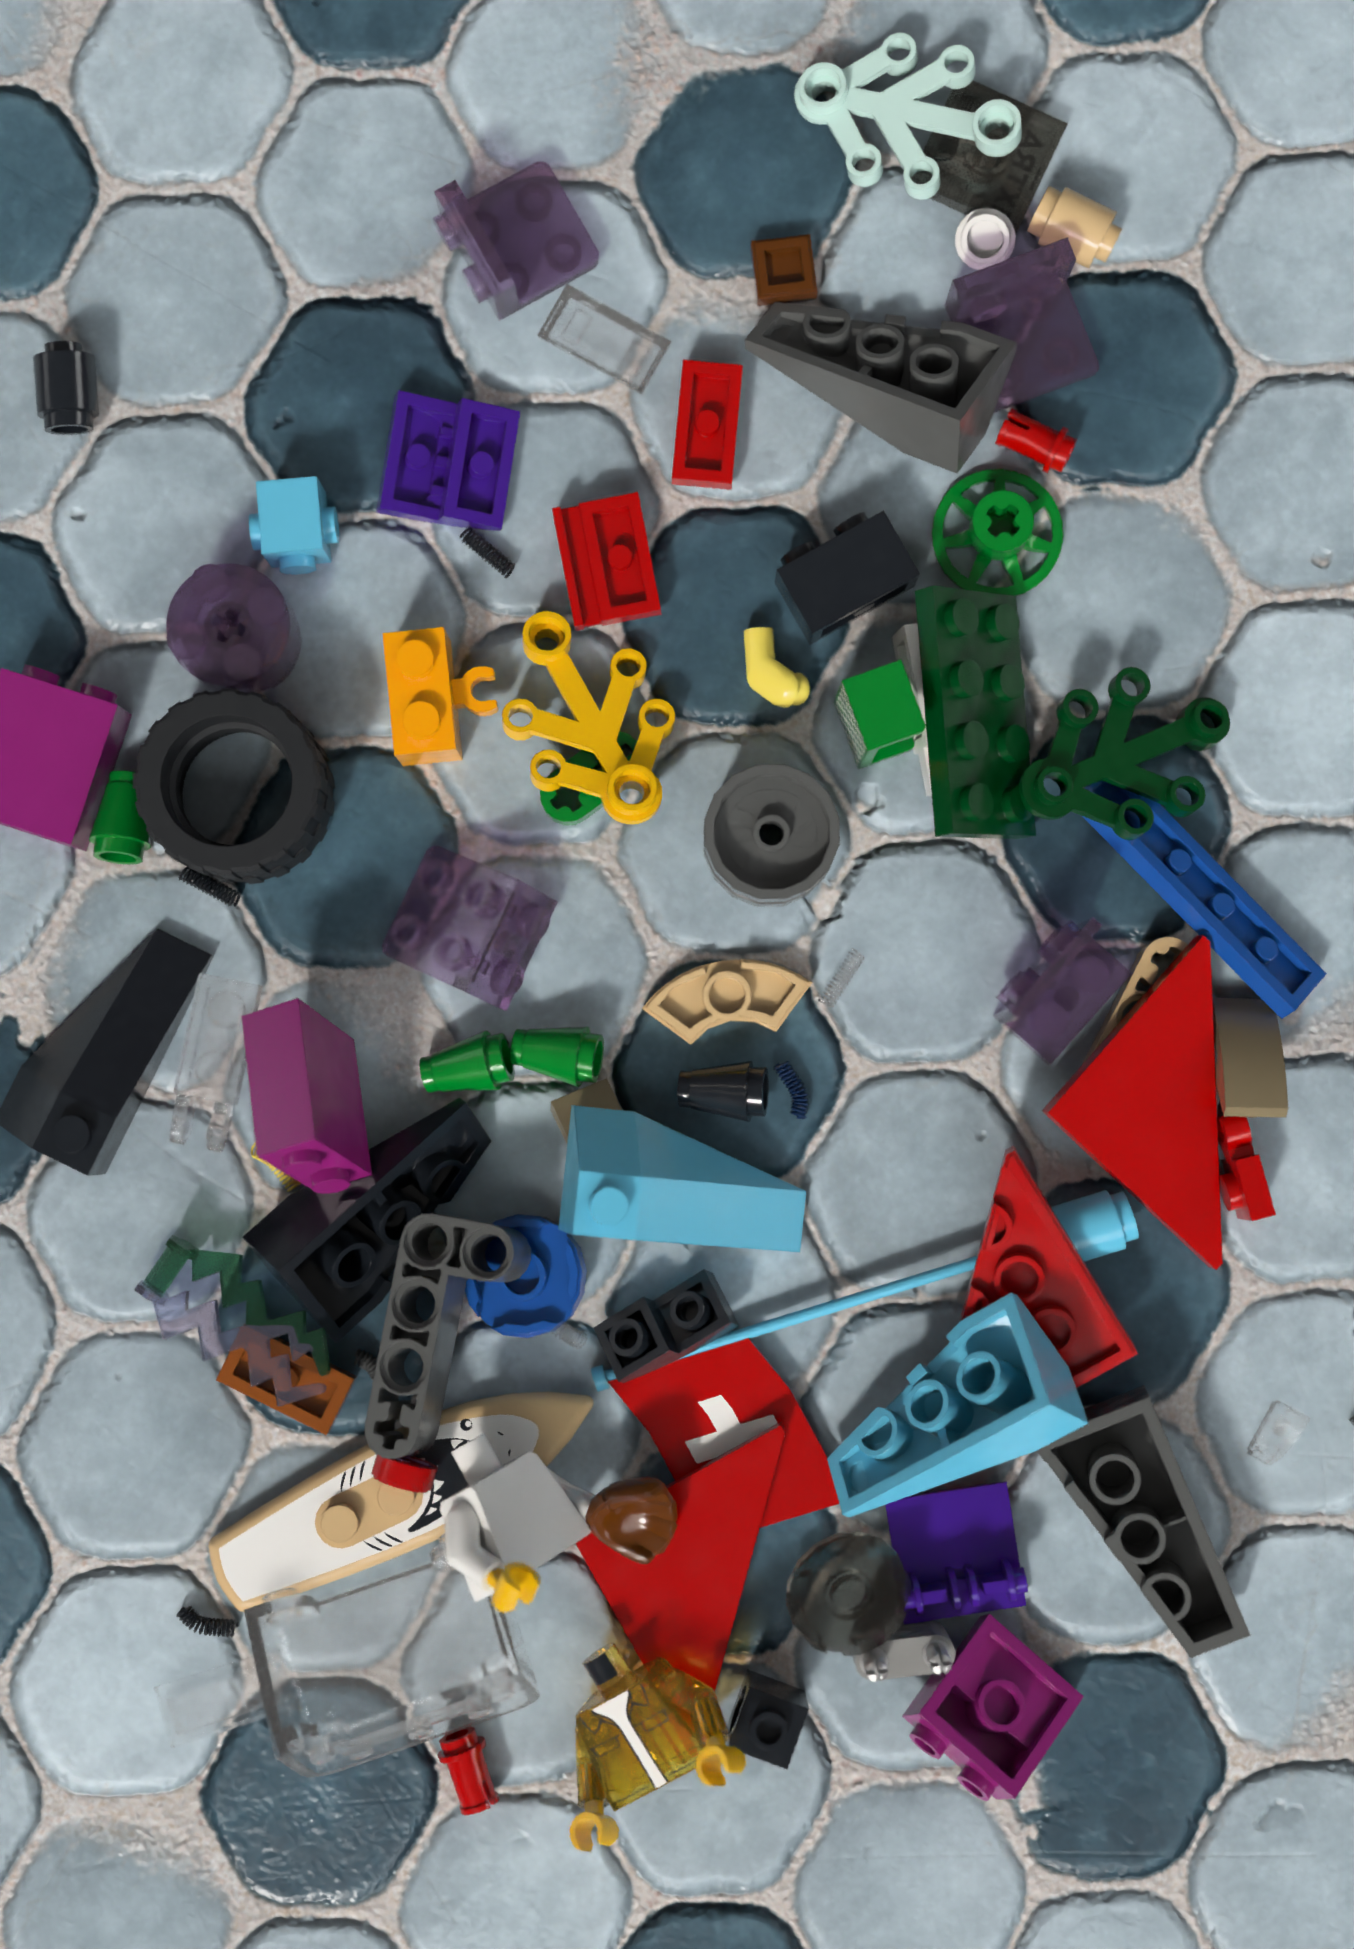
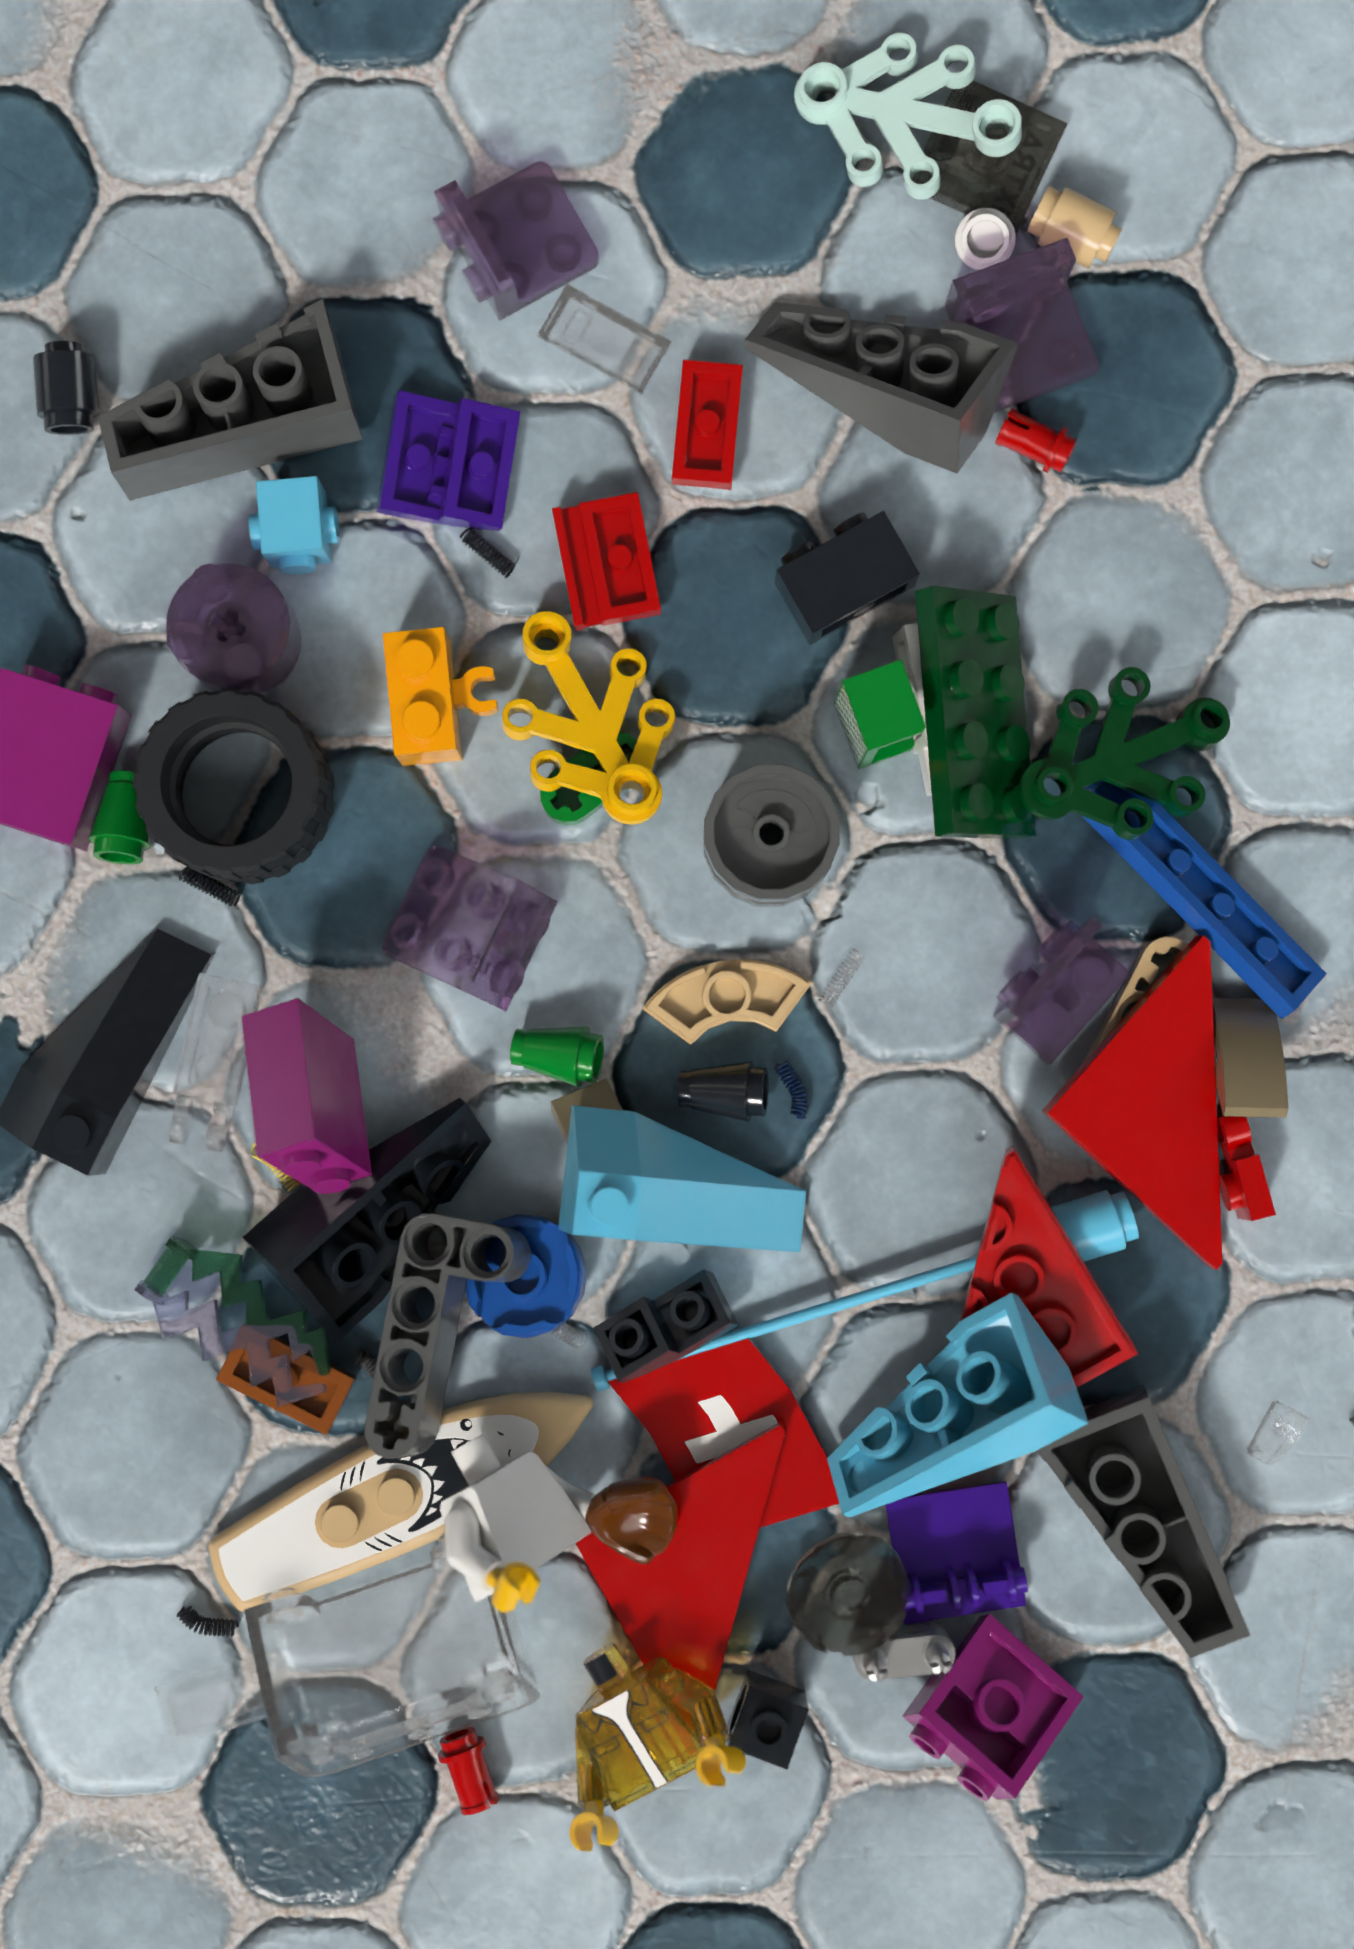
red tile [371,1455,438,1493] -> none
green cone [419,1030,515,1093] -> none
light yellow arm [743,627,810,708] -> none
reddish brown tile [750,234,818,307] -> none
green wheel [932,469,1063,596] -> none
none -> dark grey wedge [98,298,363,501]

